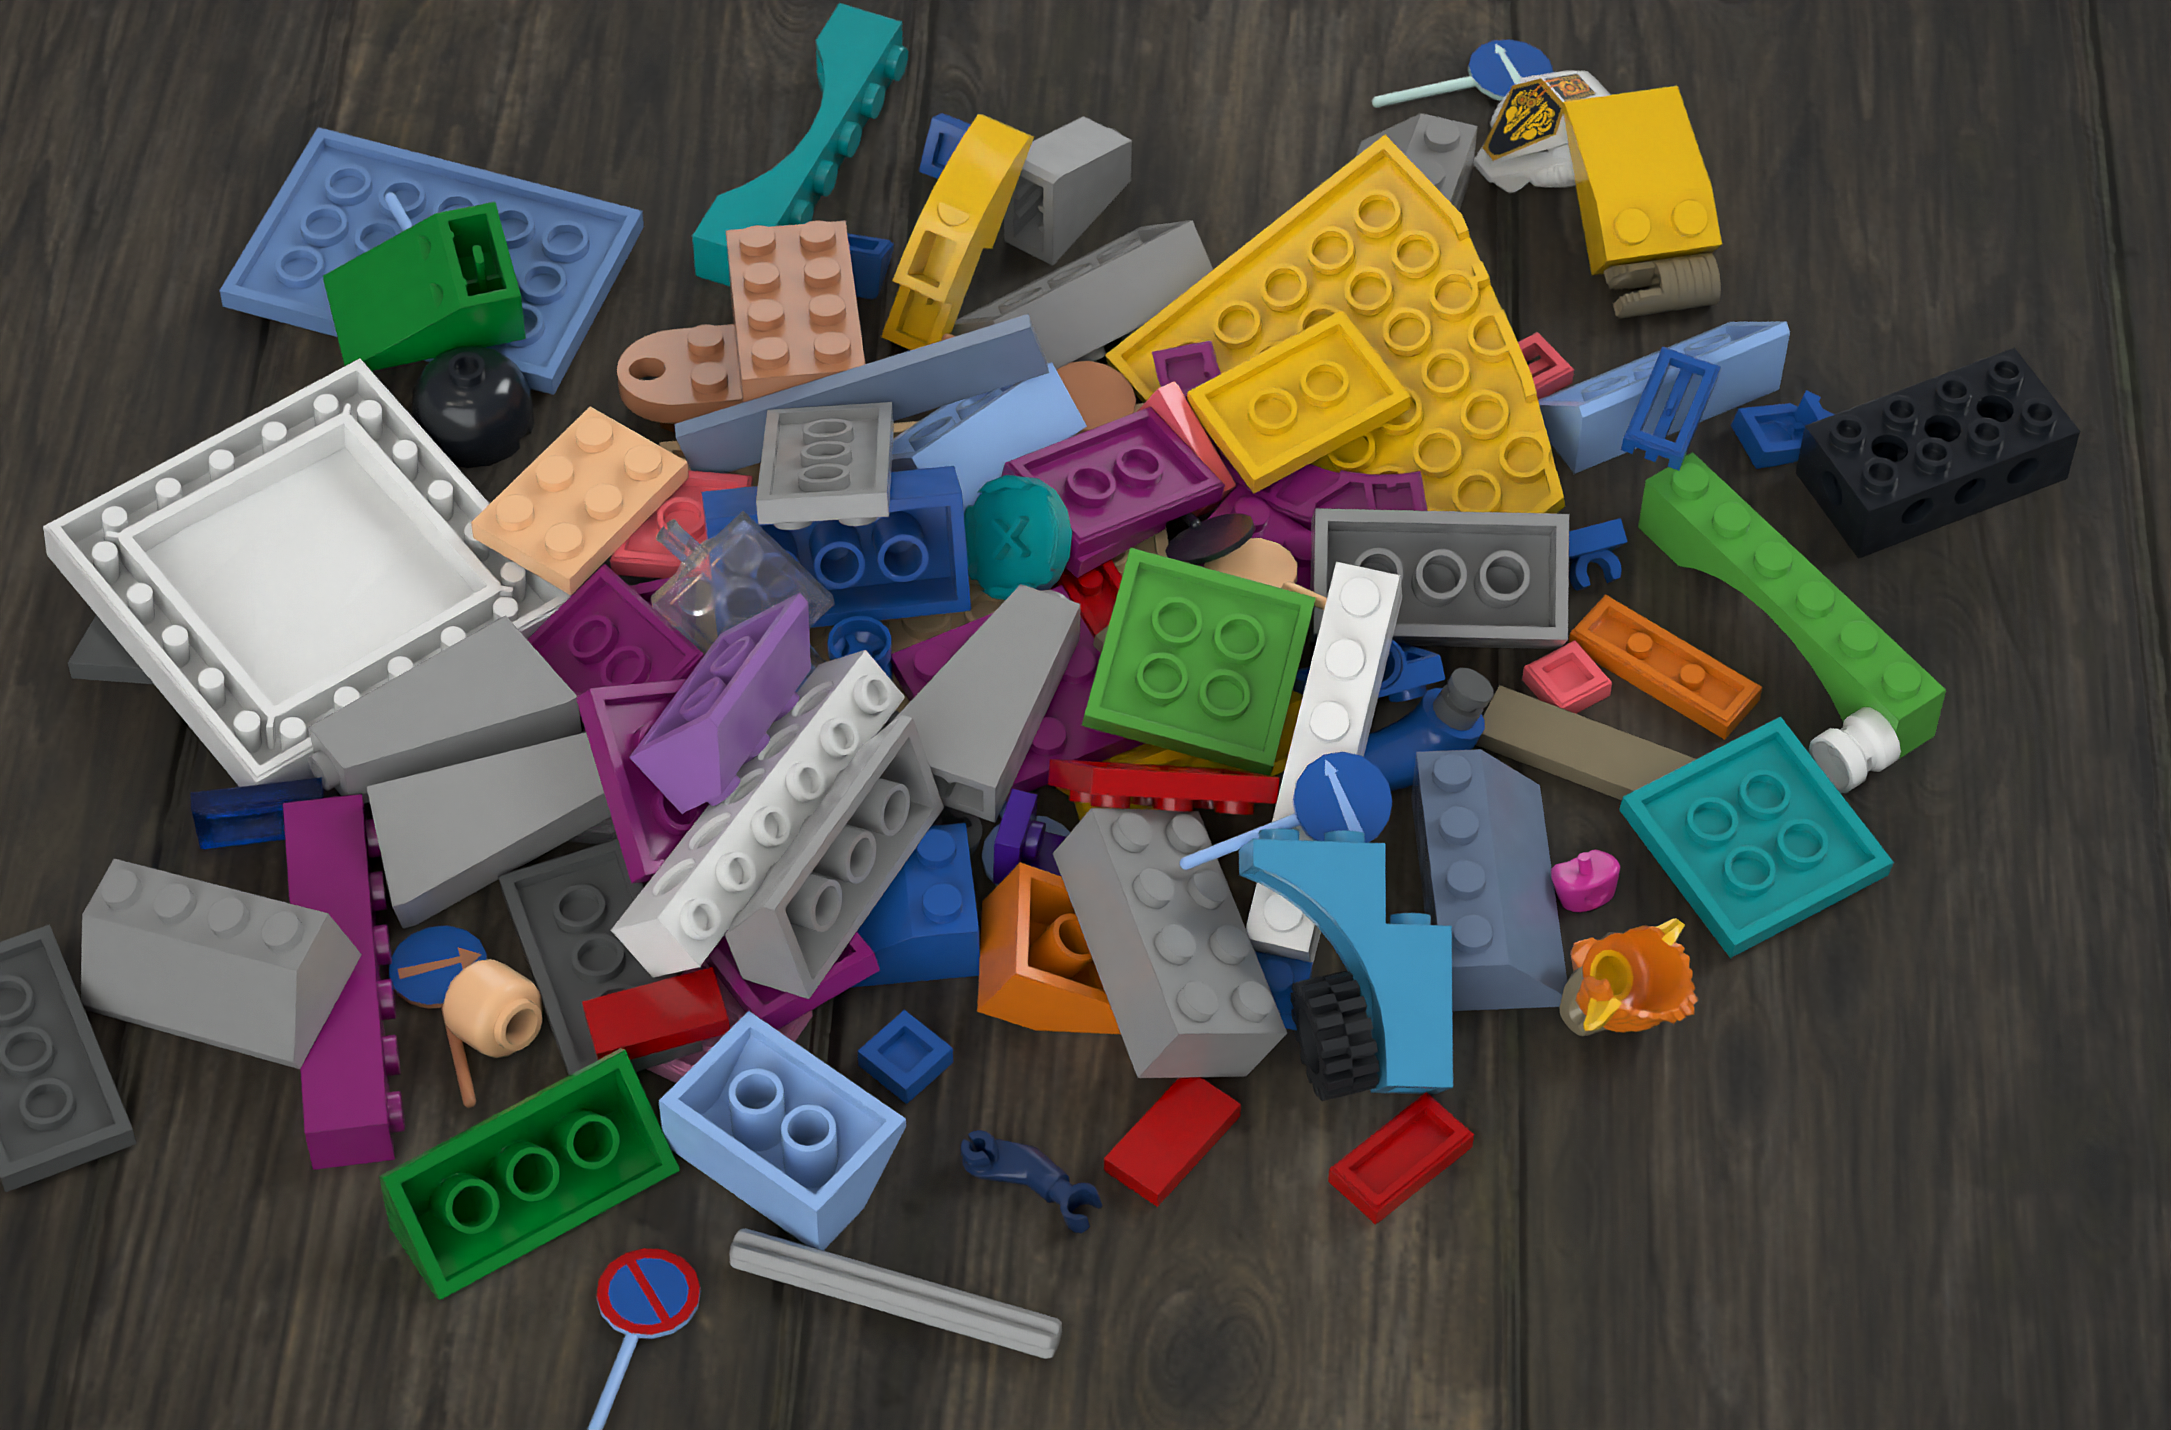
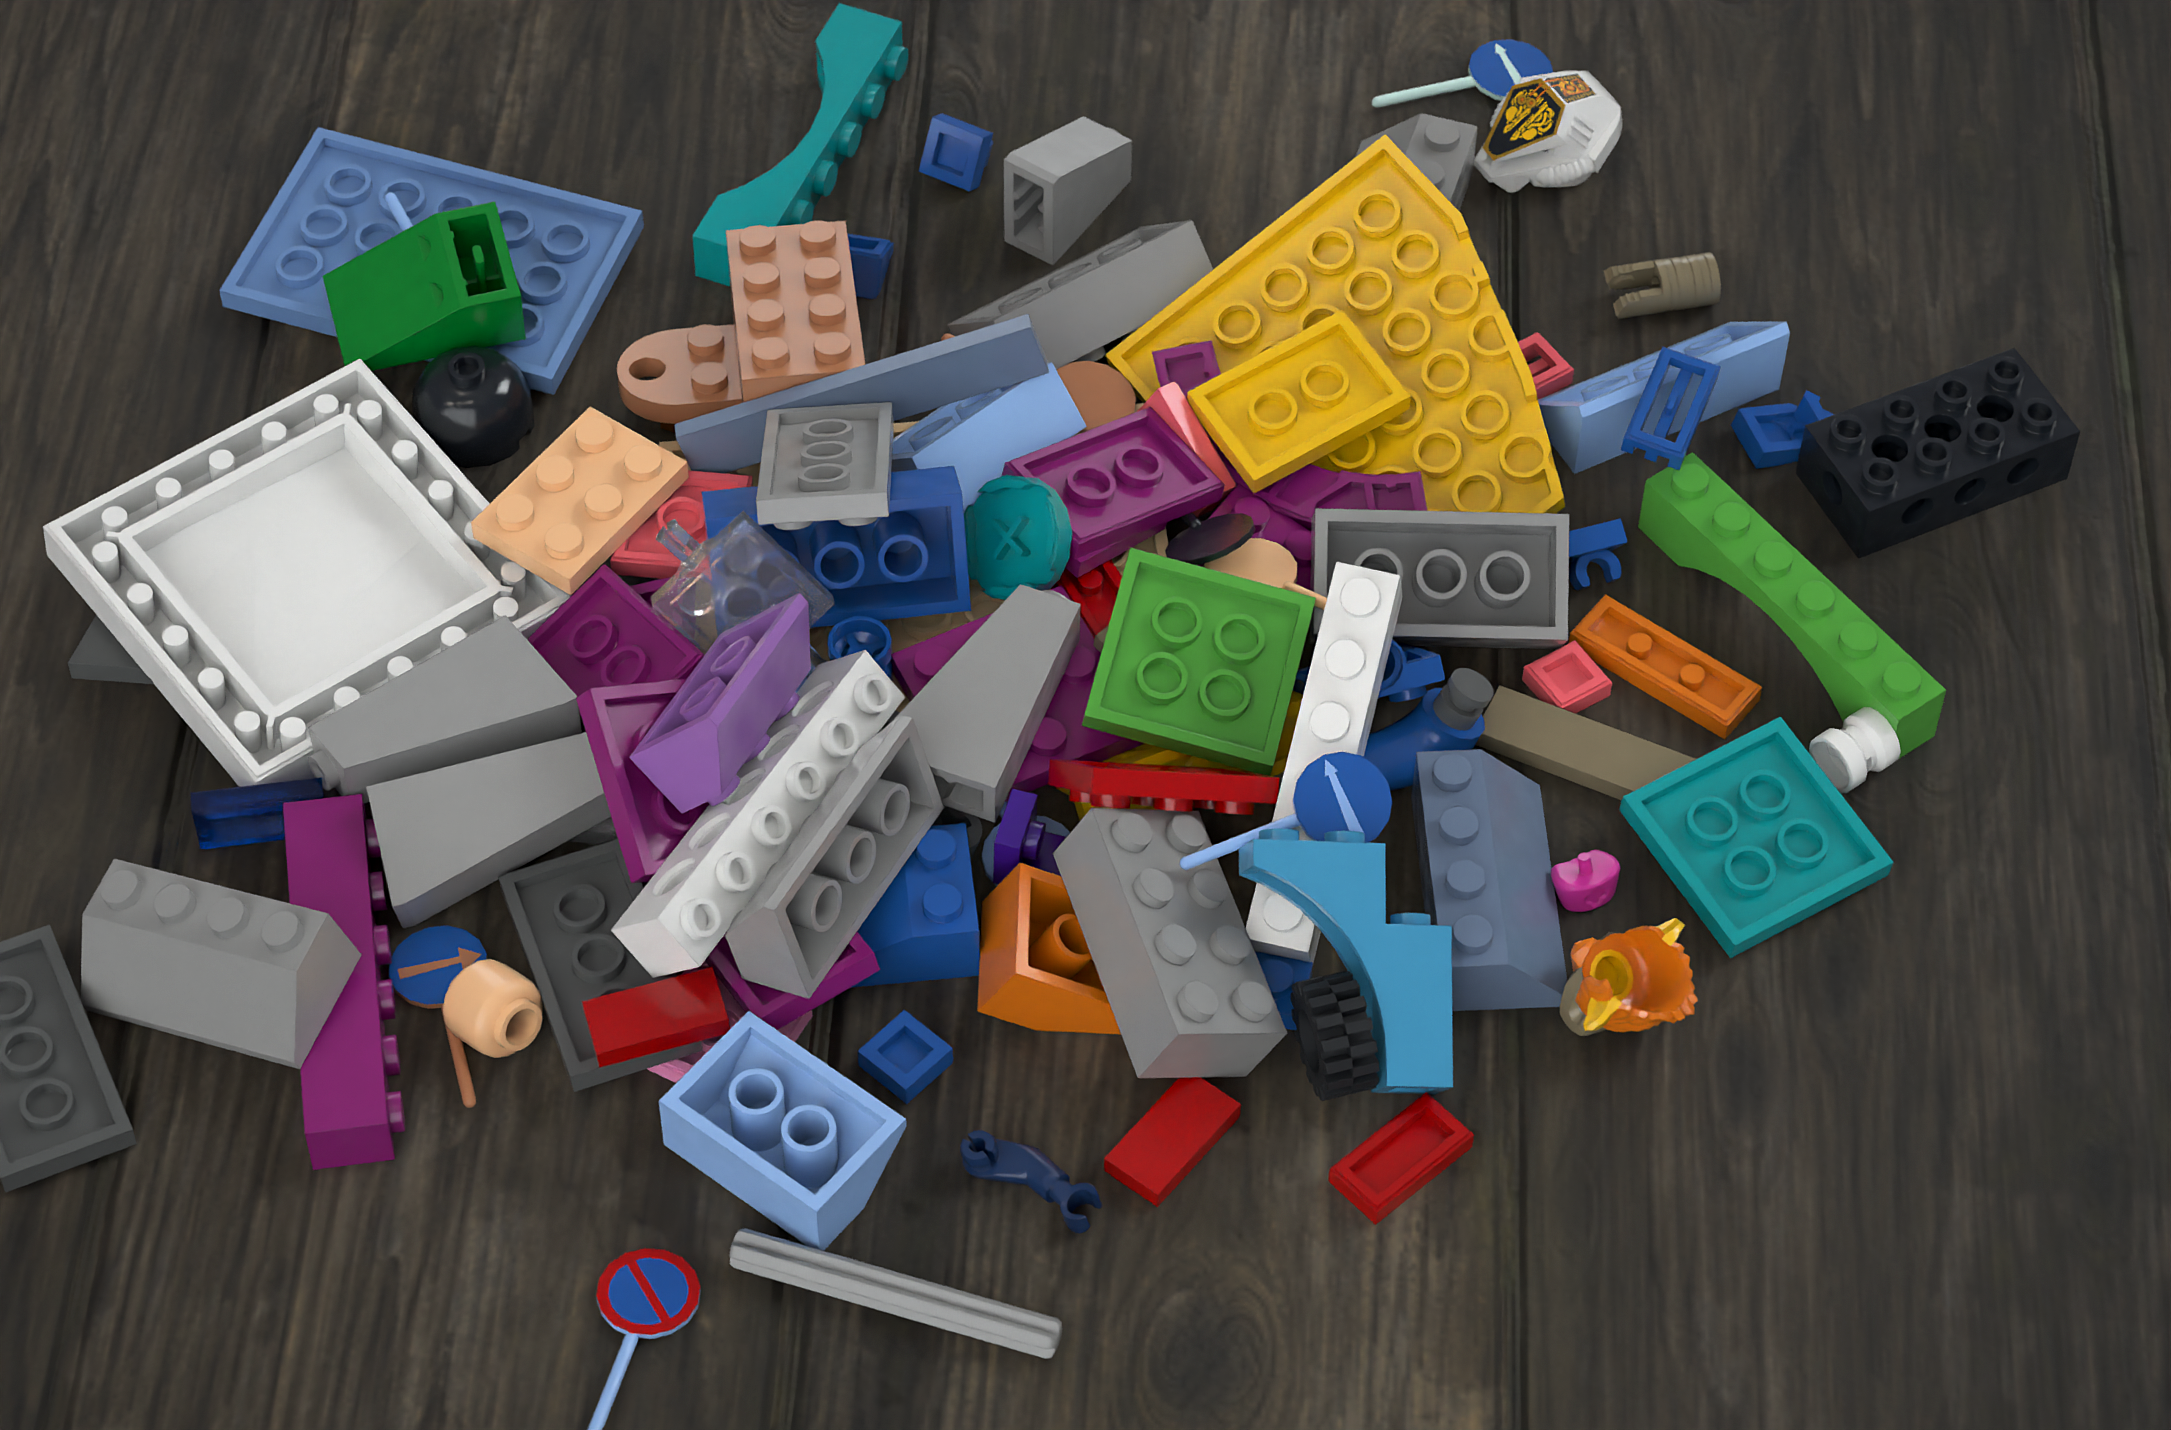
green slope [379,1048,680,1300] -> none
yellow slope [881,114,1034,350] -> none
yellow slope [1562,86,1722,275] -> none

